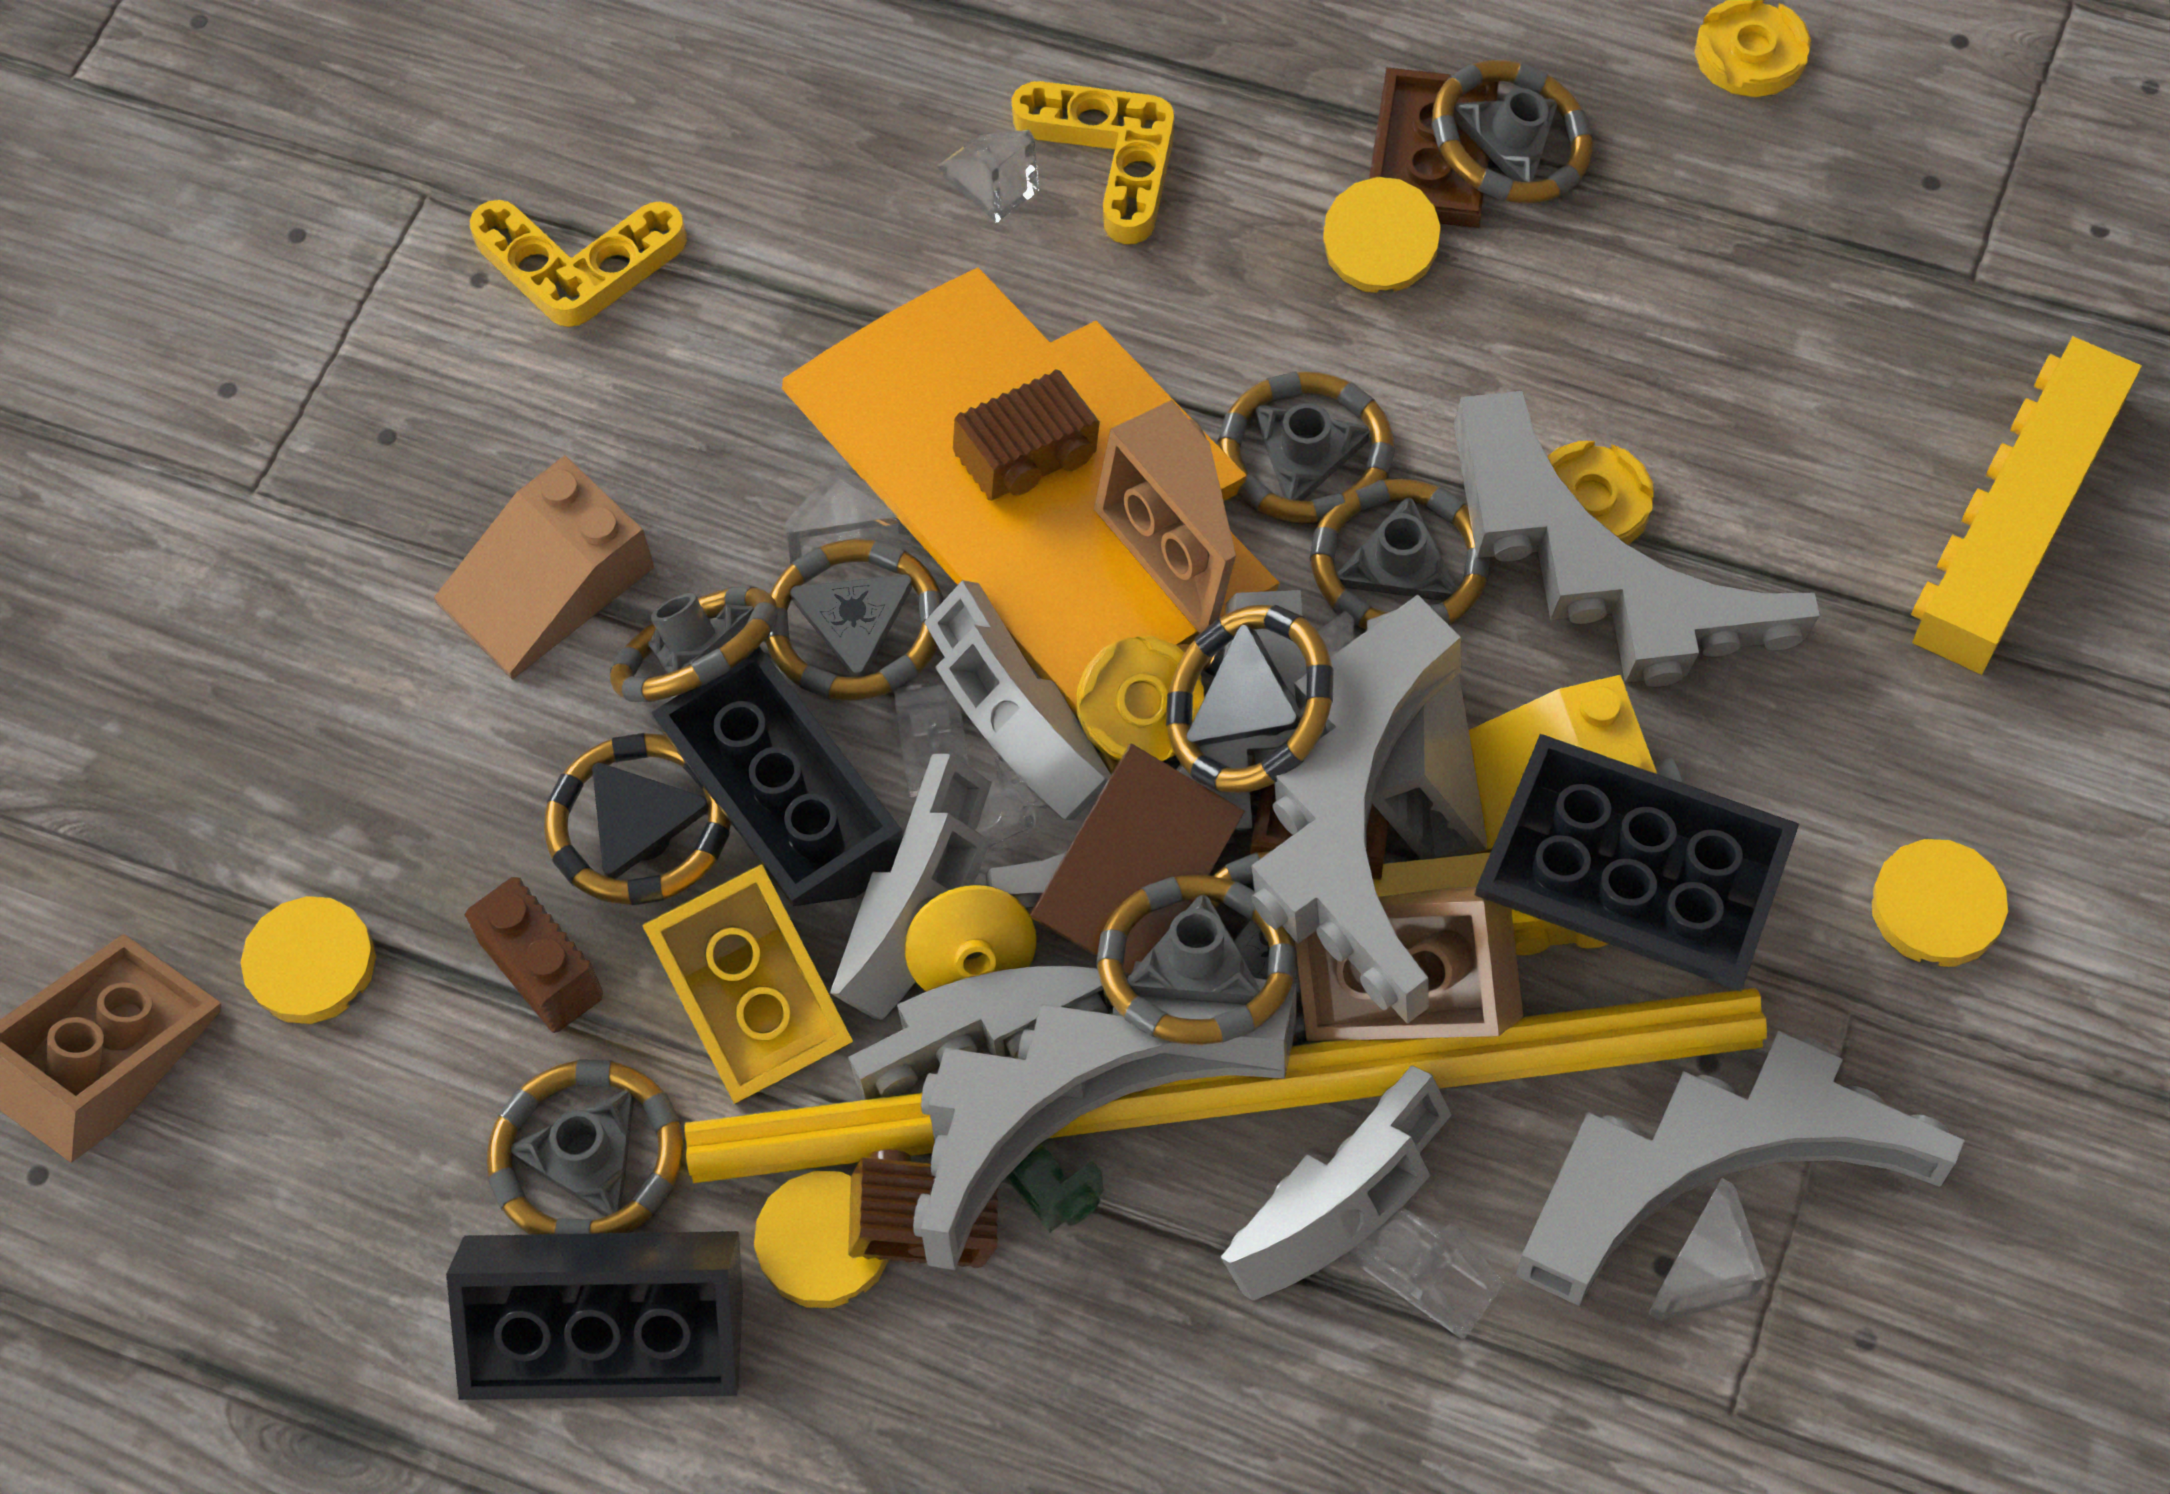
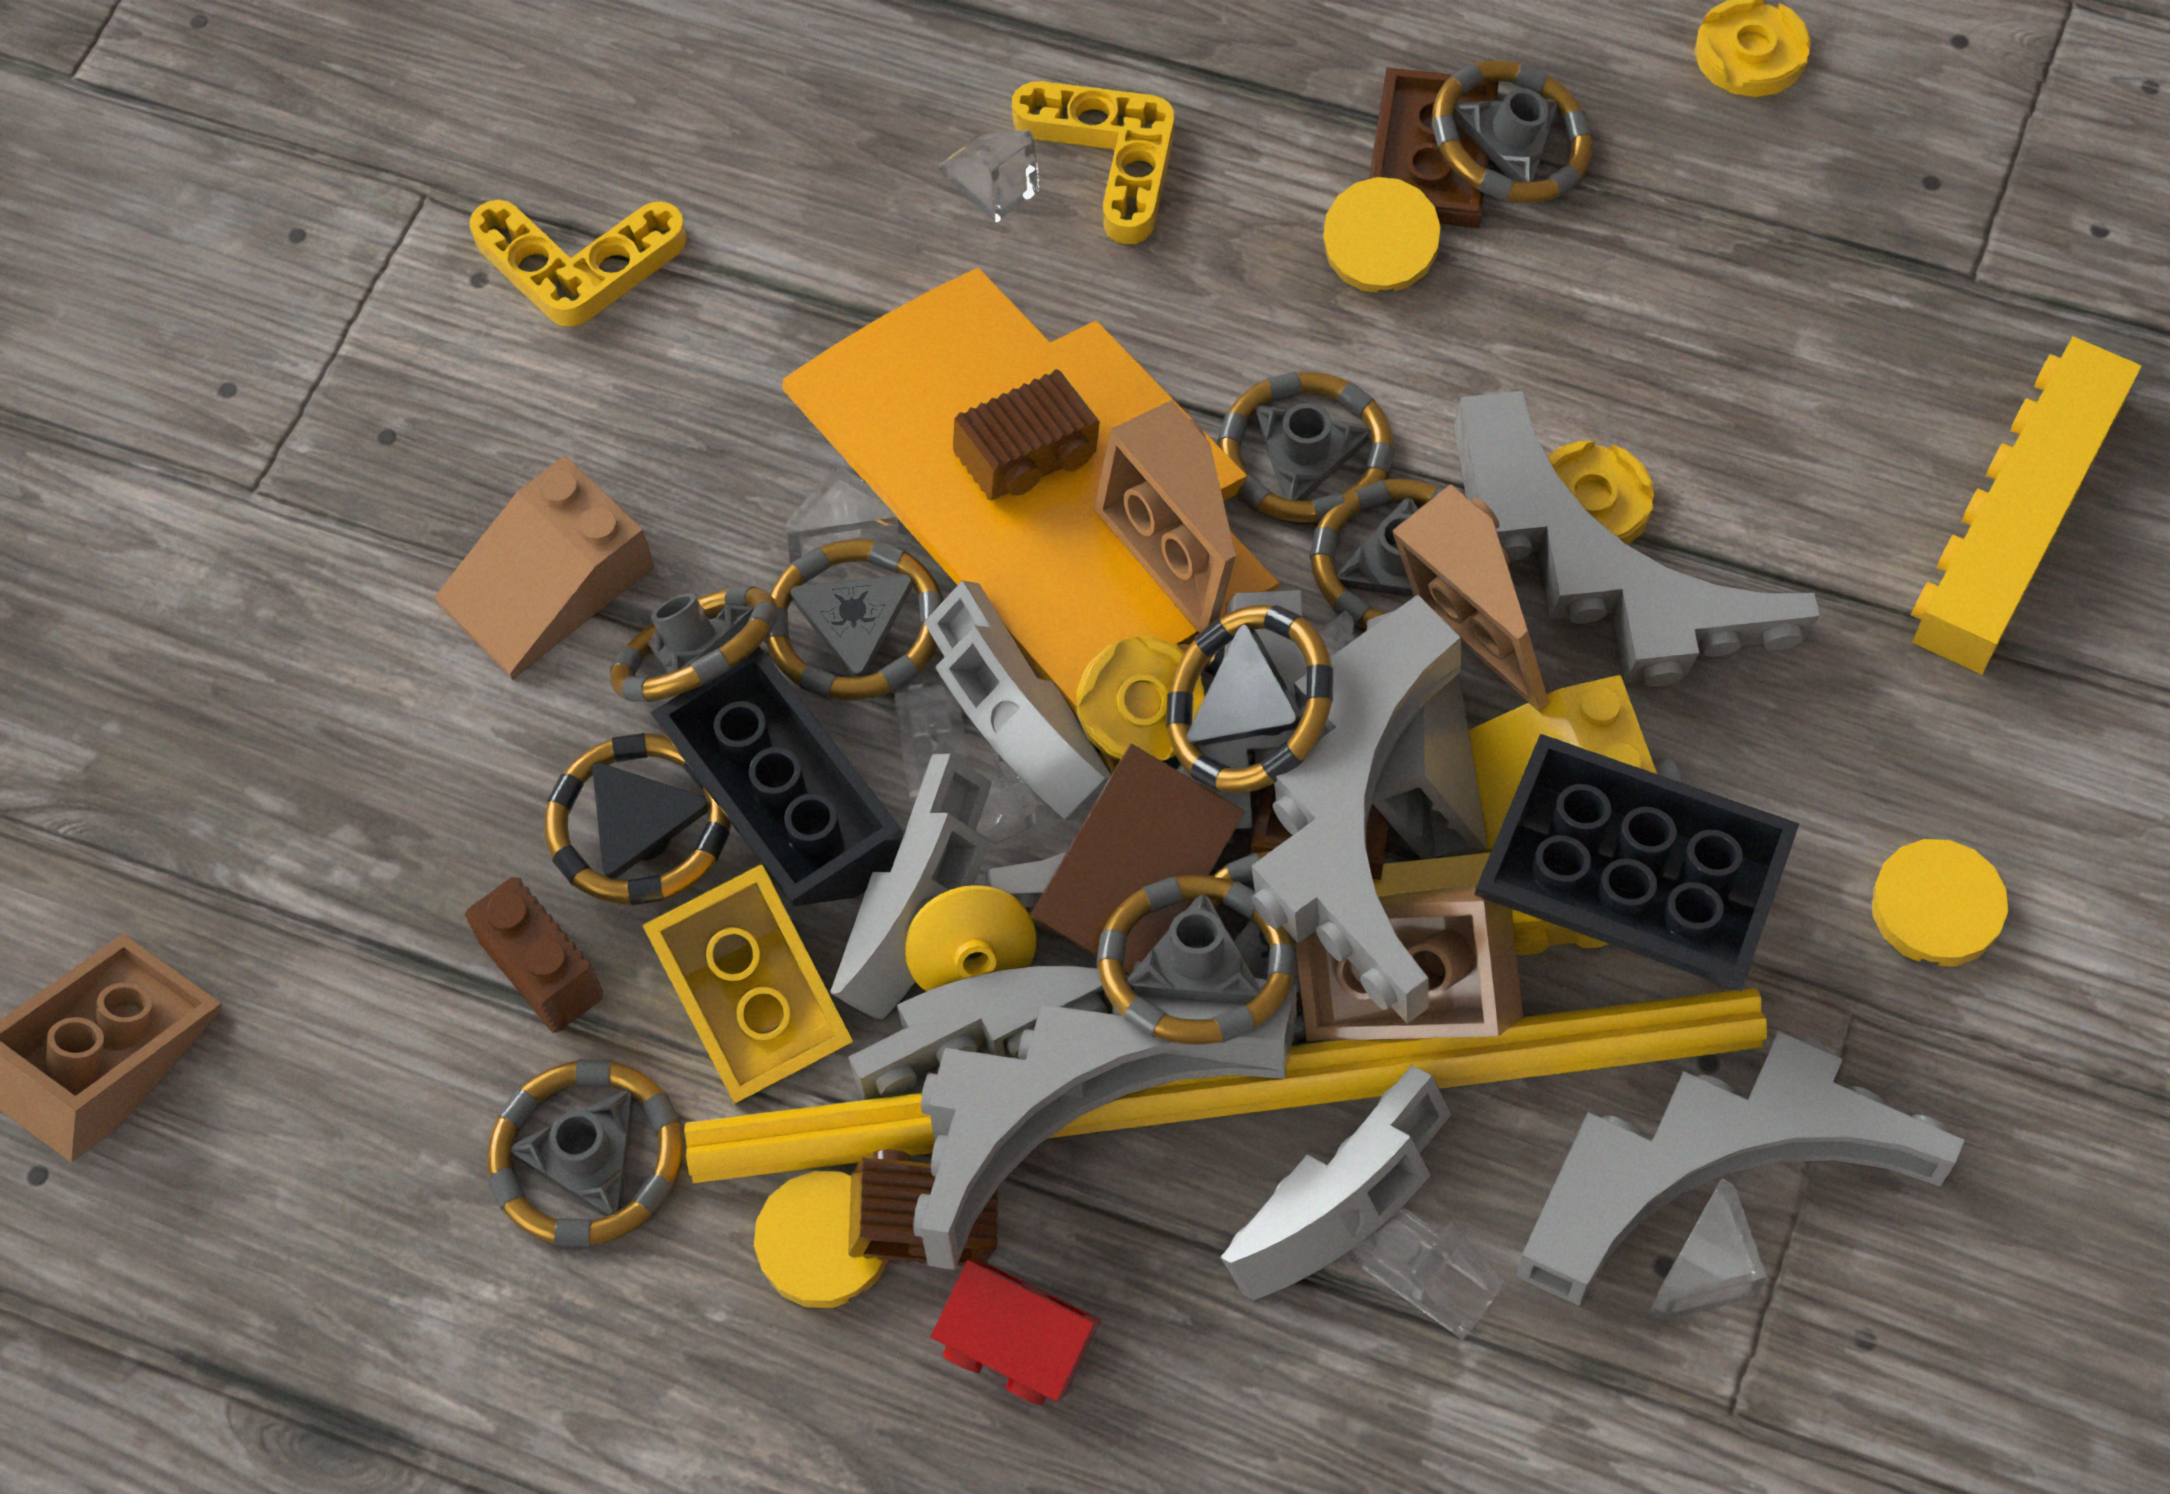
yellow tile [240,896,376,1024] -> none
black slope [446,1231,743,1400] -> none
clear green bracket [1006,1145,1104,1233] -> none
none -> red brick [930,1257,1102,1405]
none -> medium nougat slope [1392,484,1549,712]

